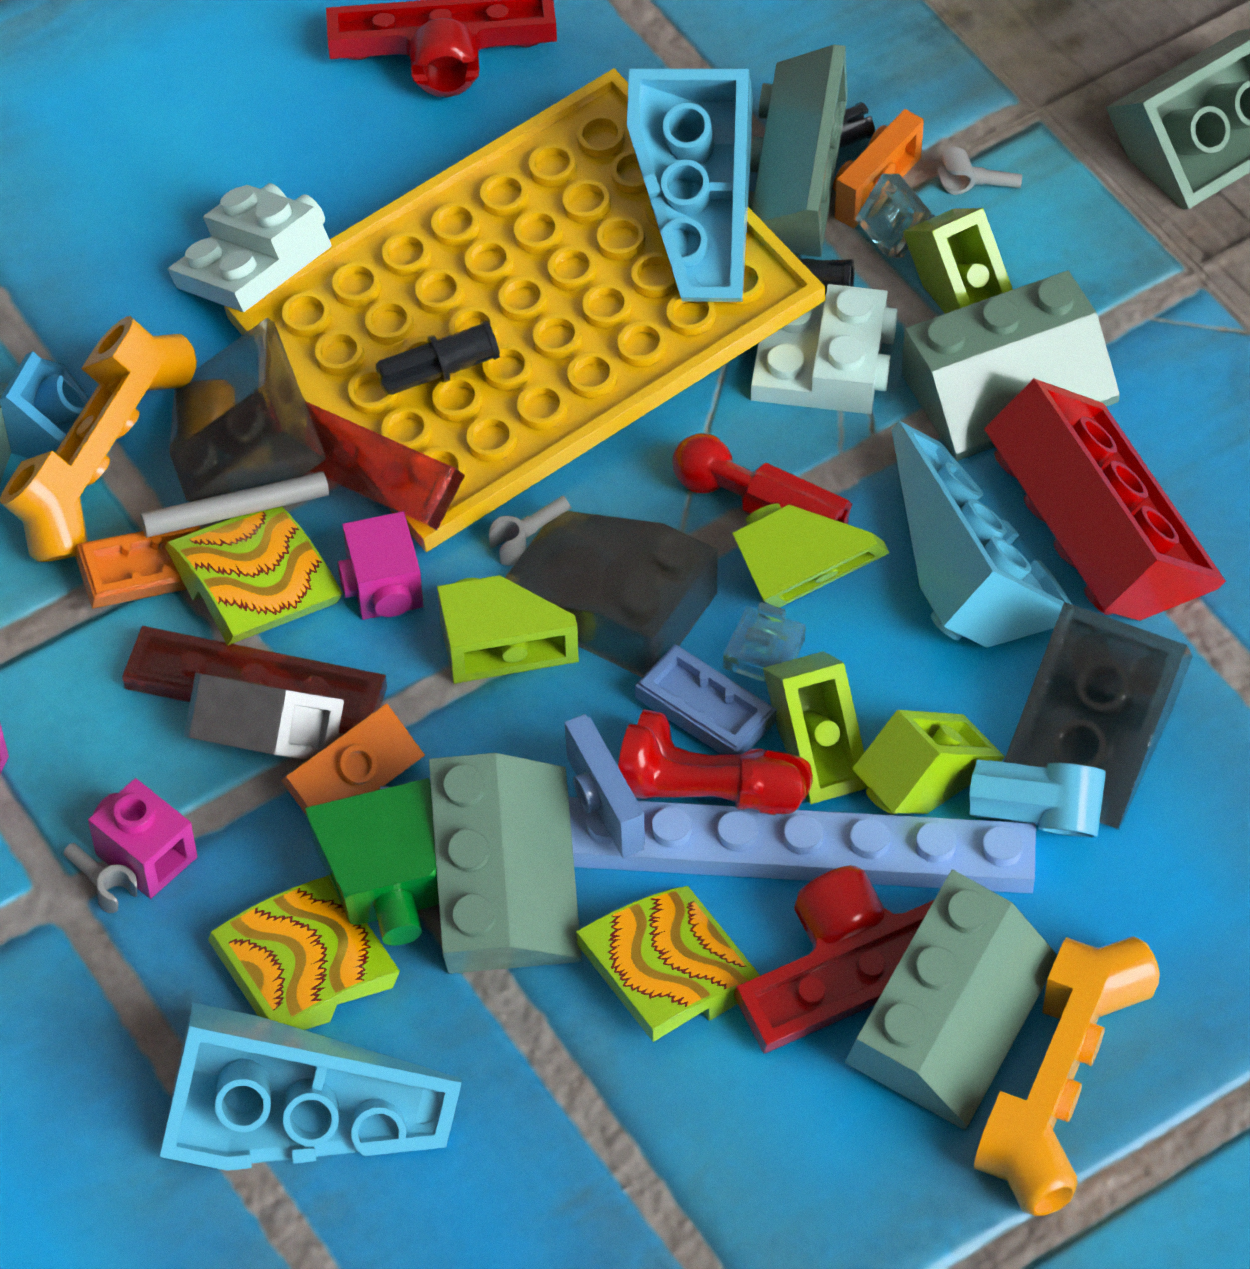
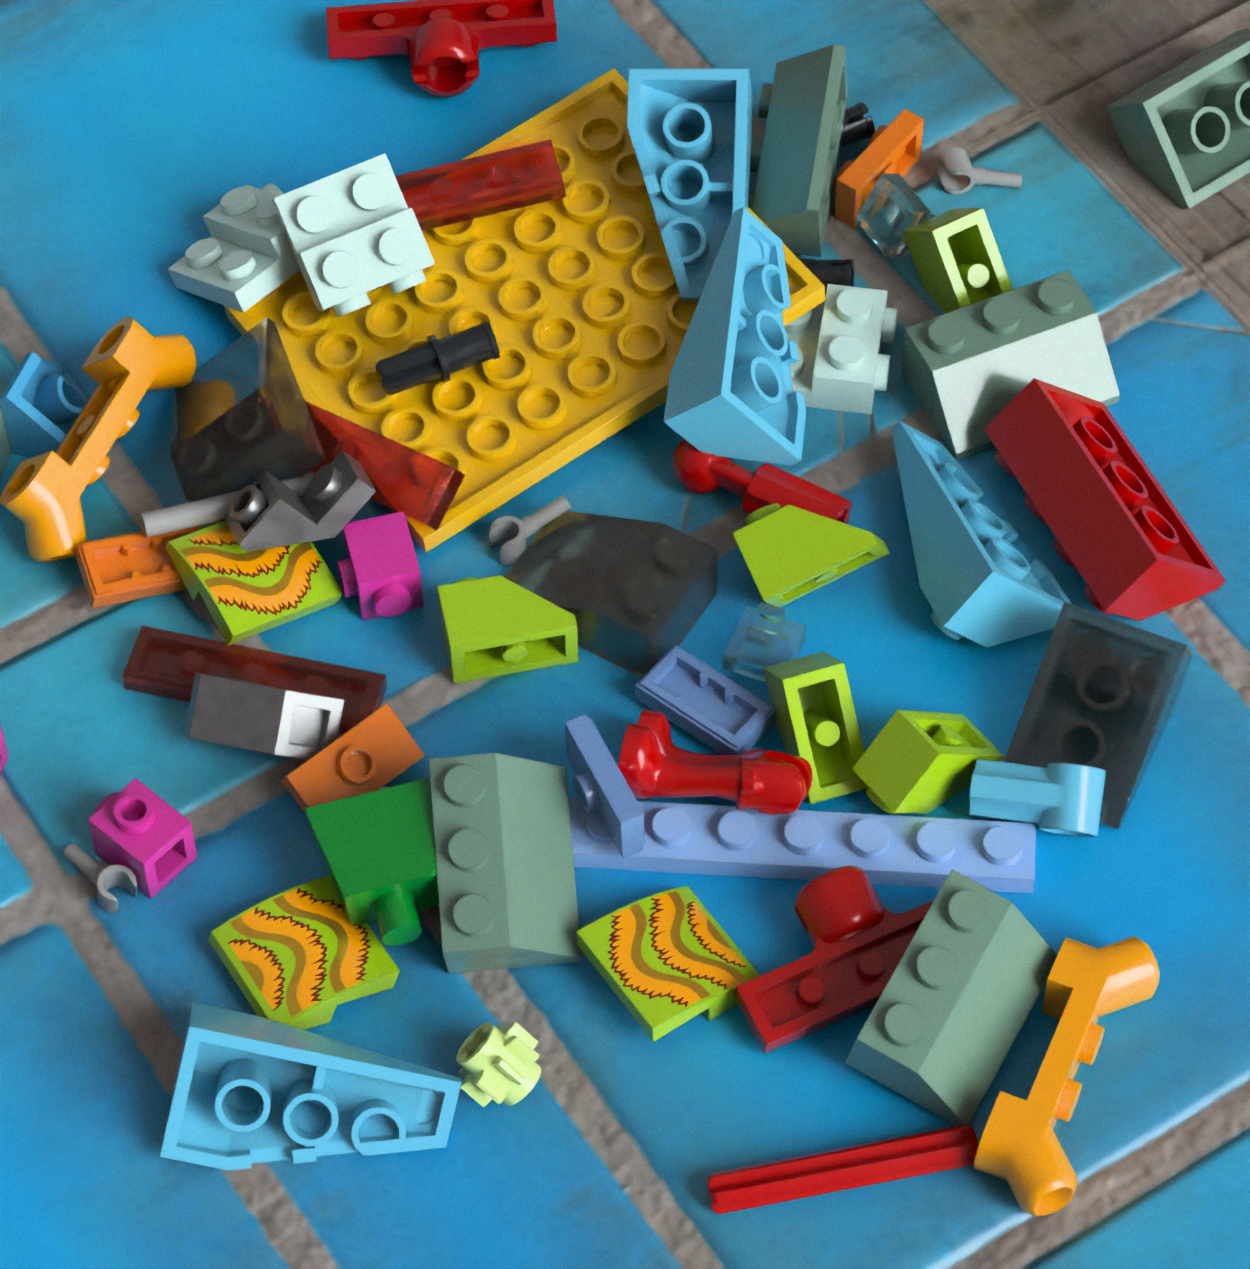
none -> flat silver slope [224,450,376,552]
none -> light aqua plate [272,153,435,317]
none -> clear red tile [395,139,566,231]
none -> yellowish green gear [456,1021,541,1108]
none -> medium azure wedge [663,207,806,466]
none -> red axle [707,1124,979,1214]

